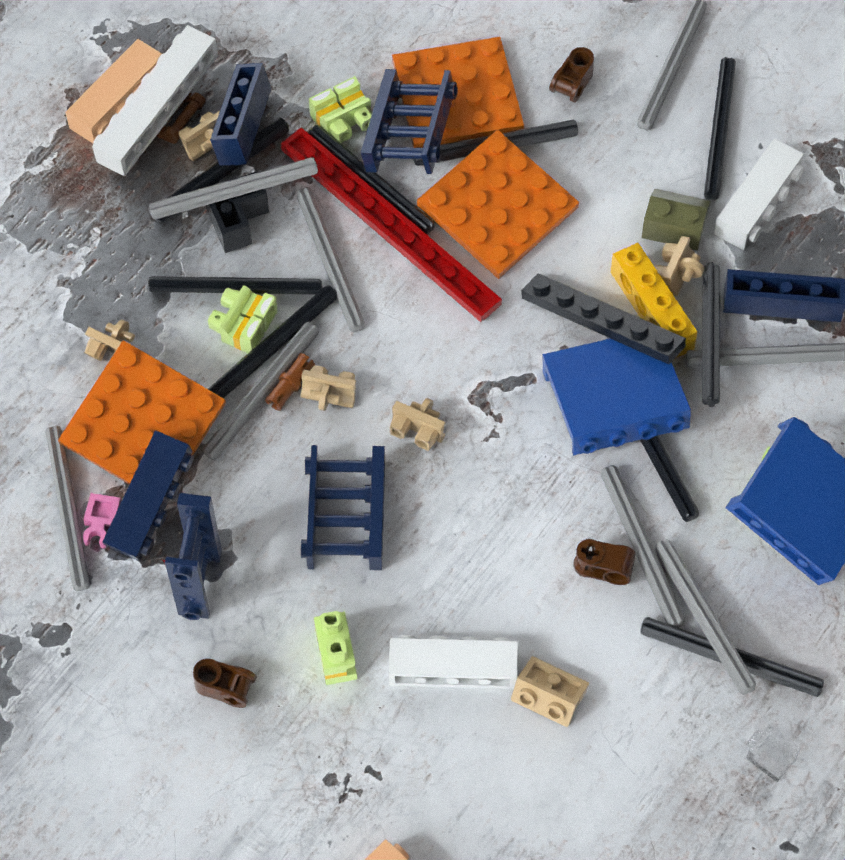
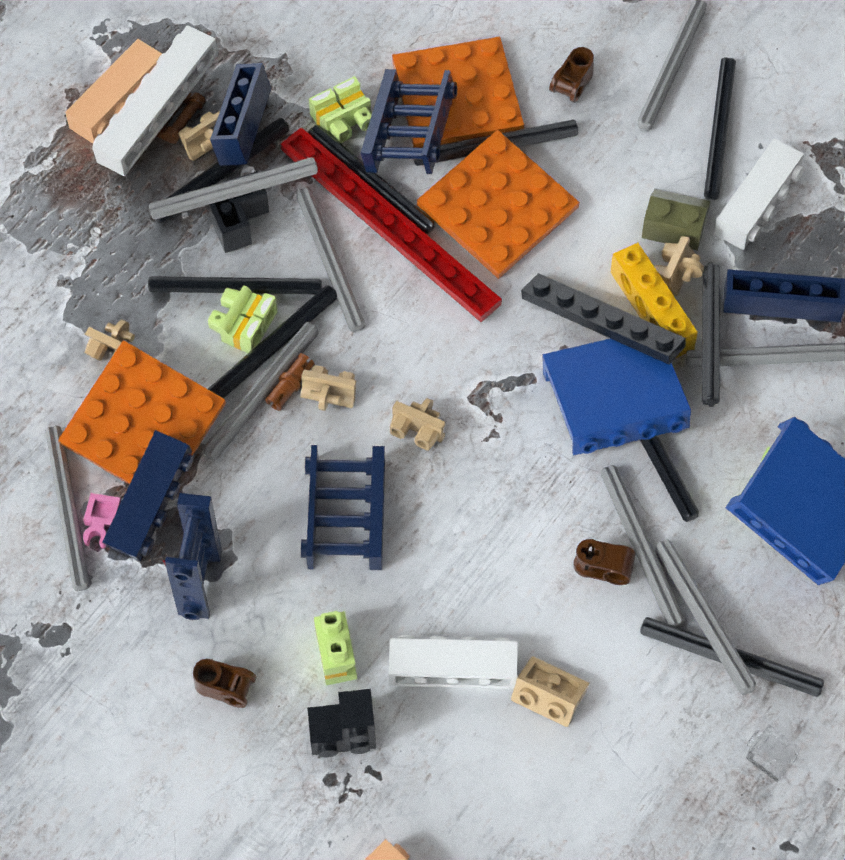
none -> black brick [307,689,376,758]

